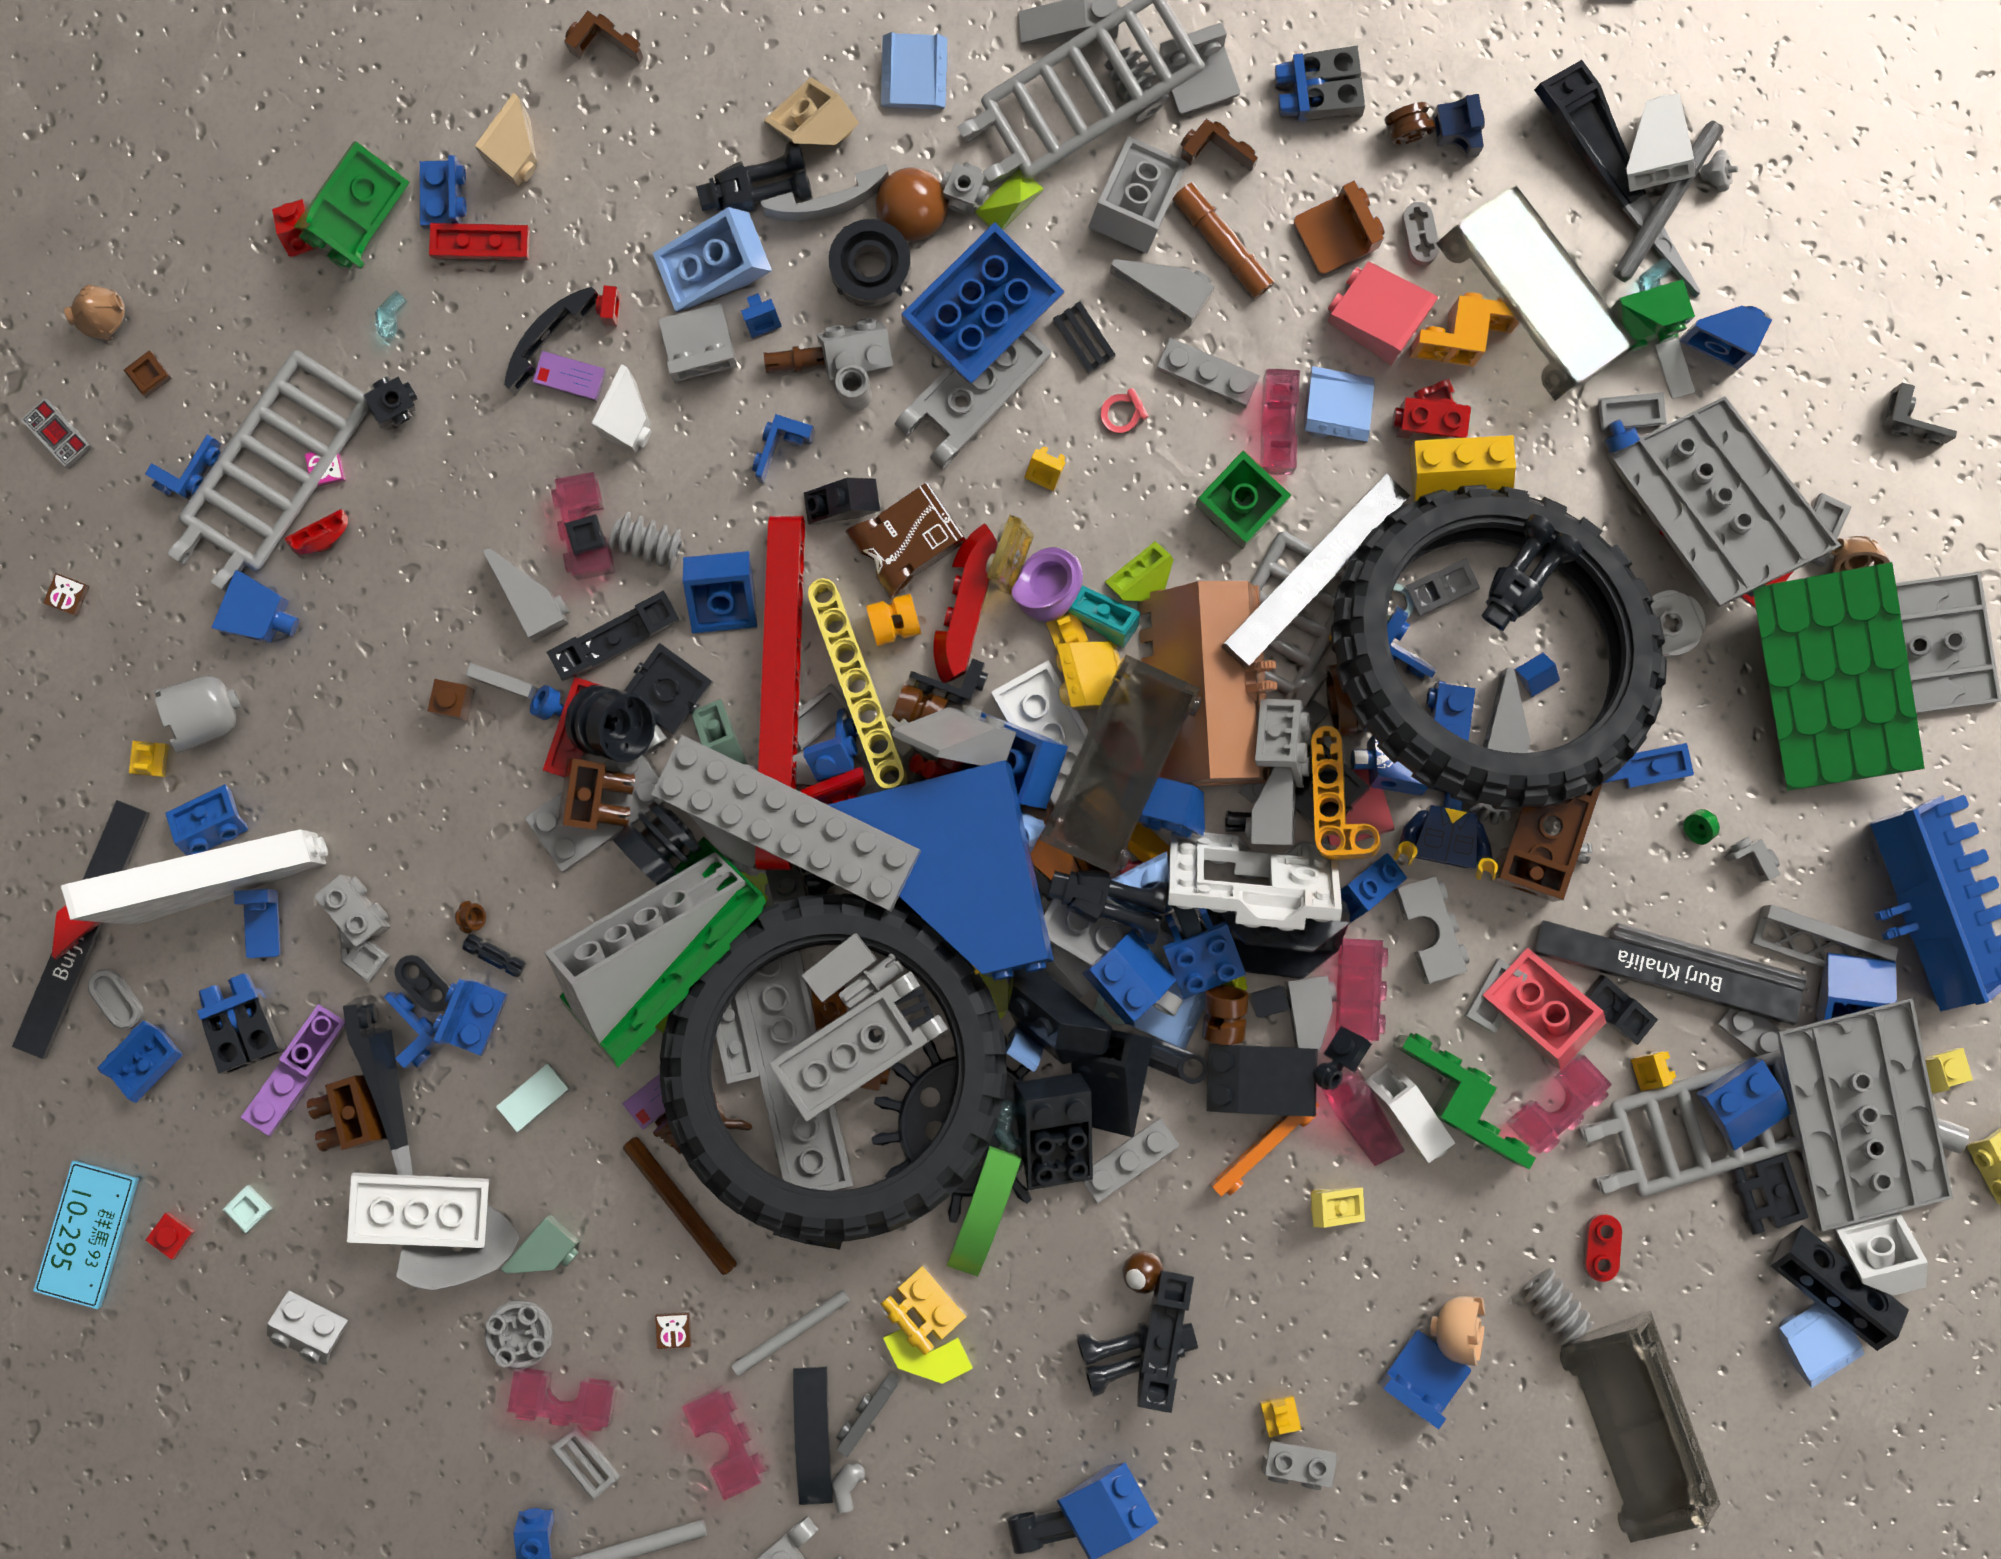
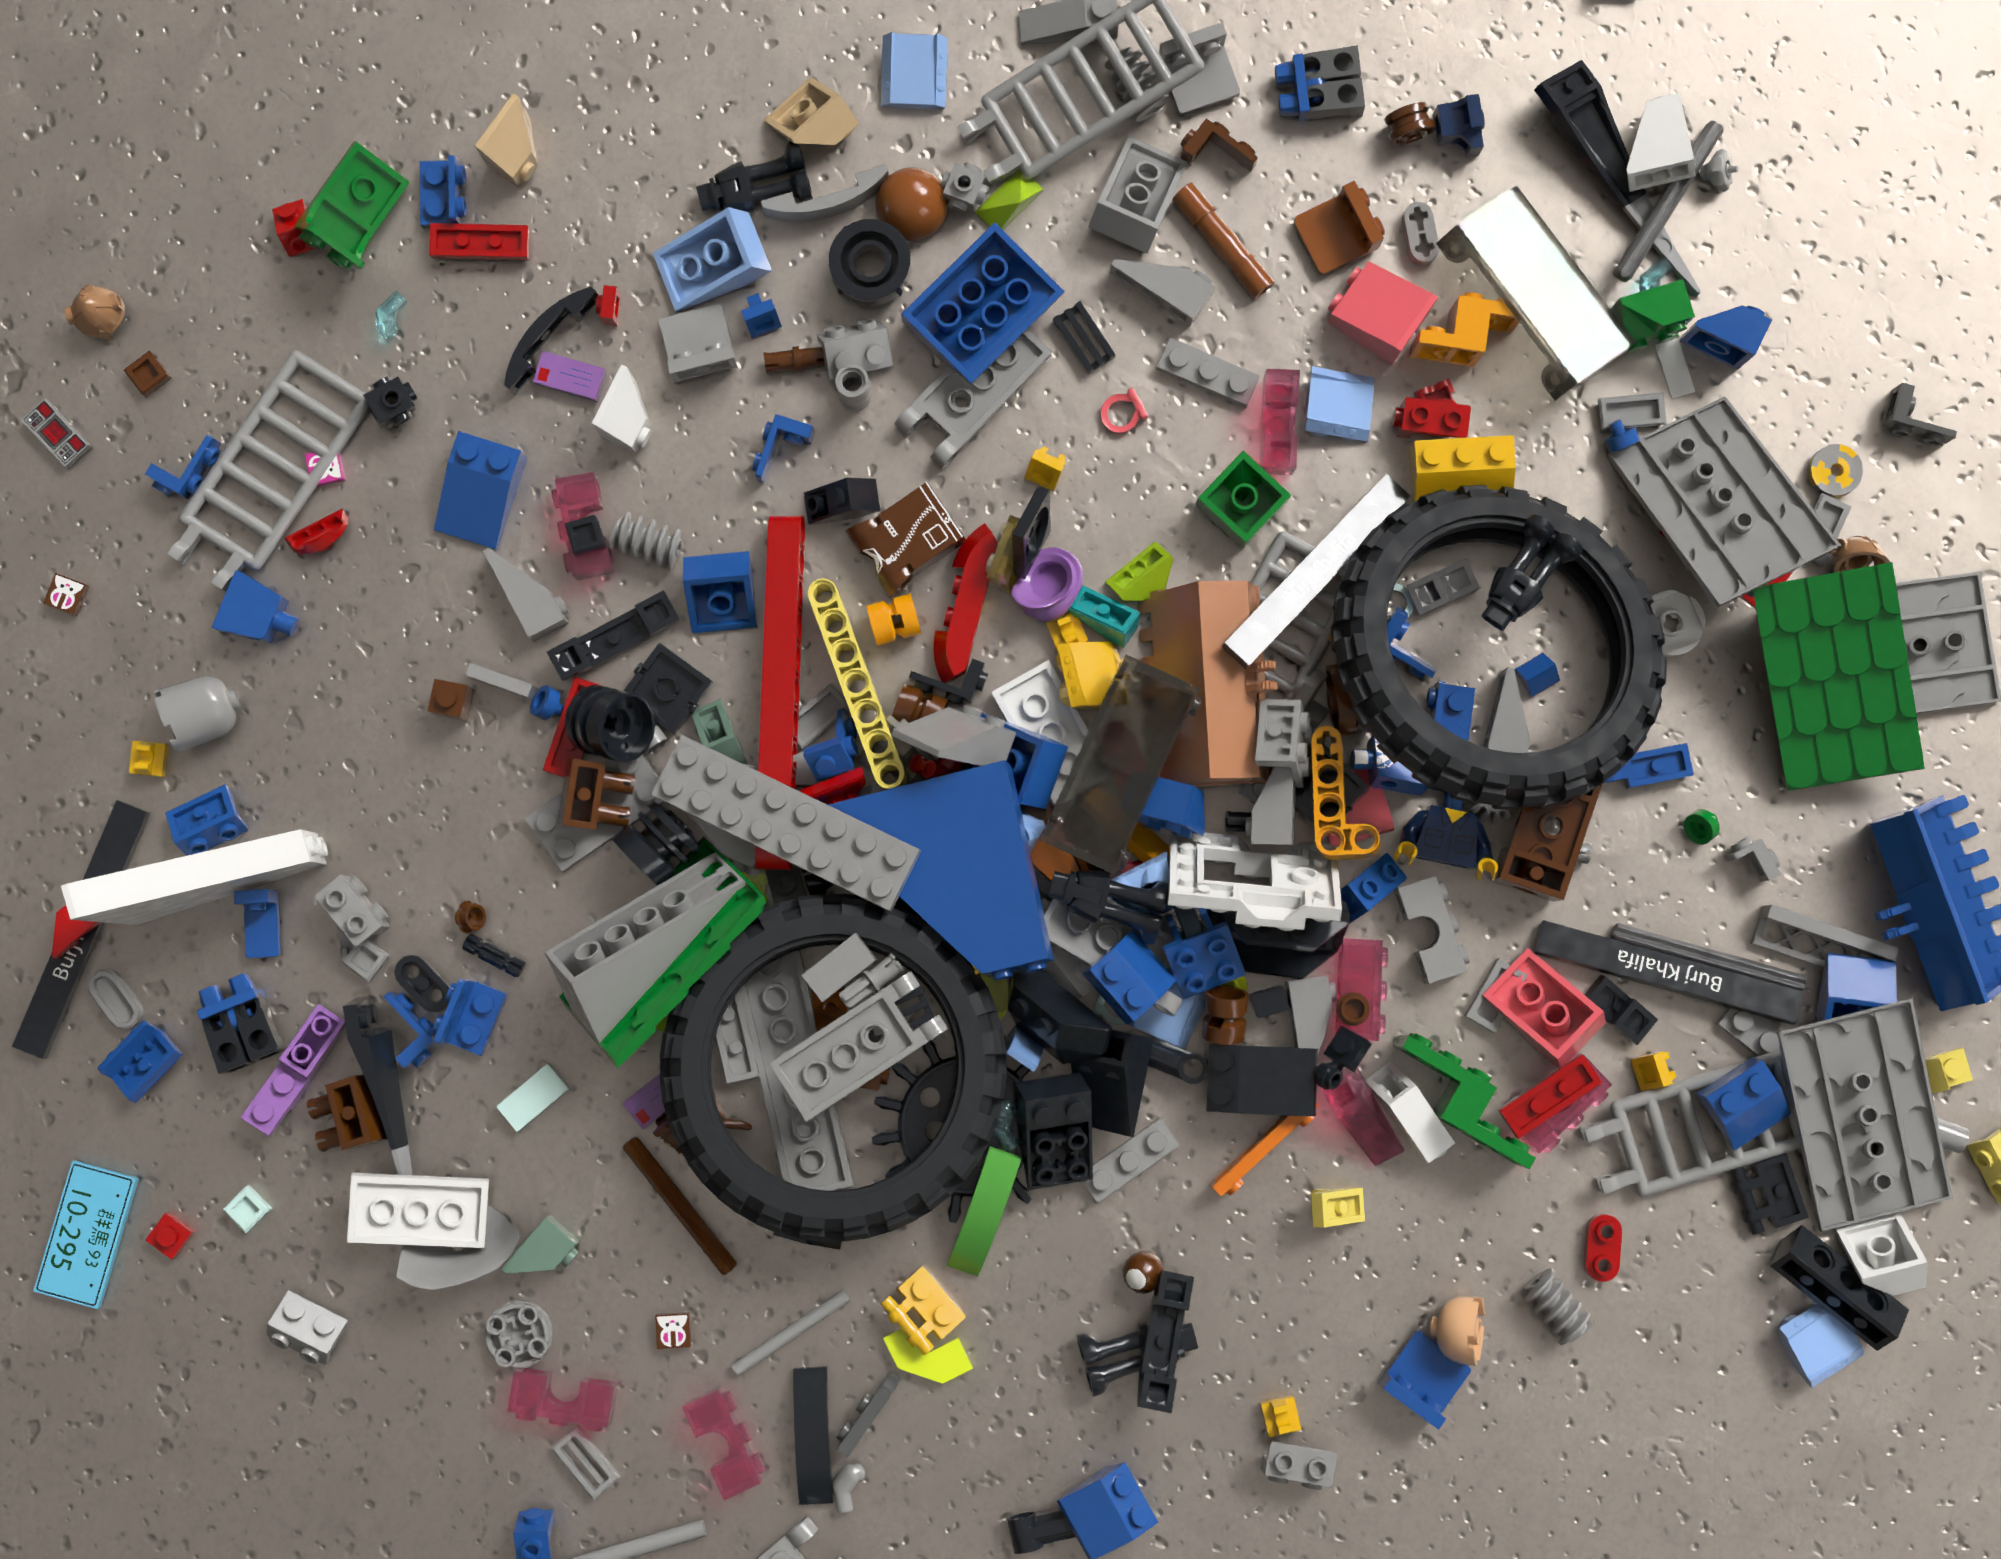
reddish brown bracket [564,10,643,63] -> none
clear smoke windscreen [1560,1311,1721,1543] -> none
none -> blue slope [434,431,528,550]
none -> black piece [1012,486,1051,579]
none -> reddish brown plate [1336,992,1370,1026]
none -> red plate [1498,1054,1603,1139]
none -> piece [1807,444,1863,498]

